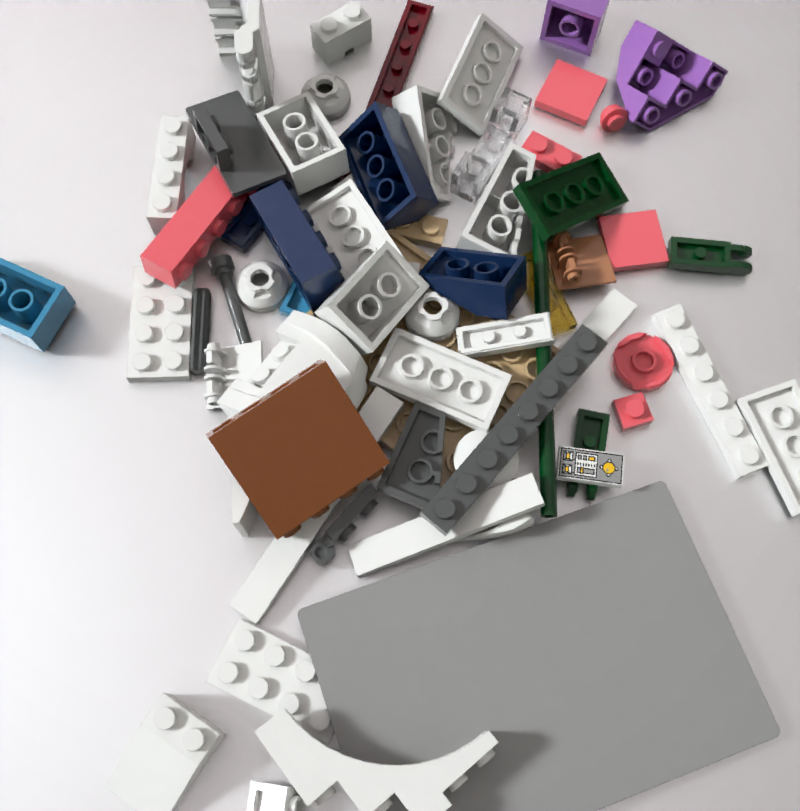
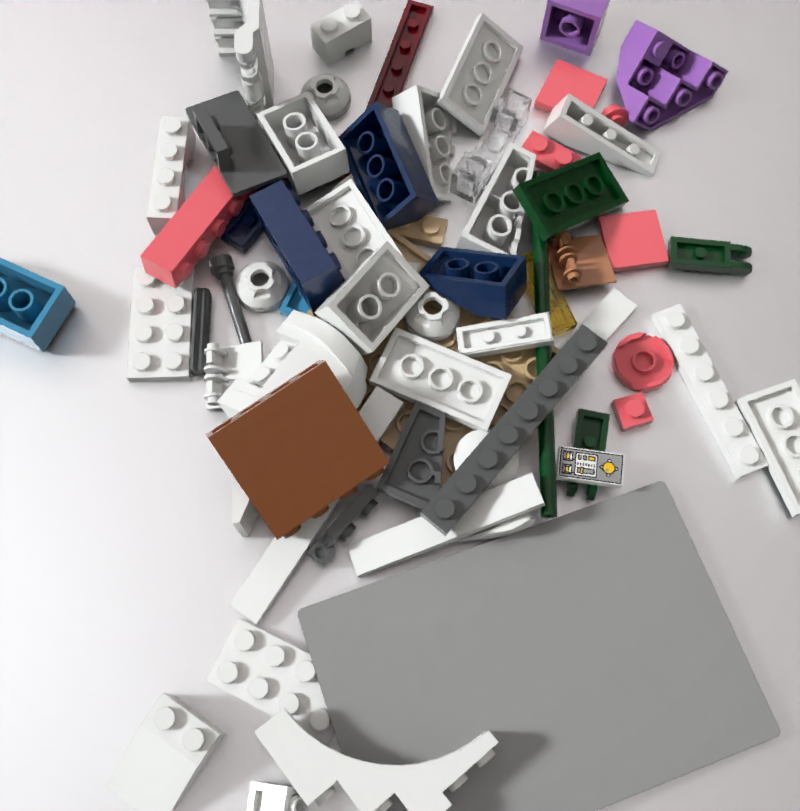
none -> white slope [543,93,662,177]

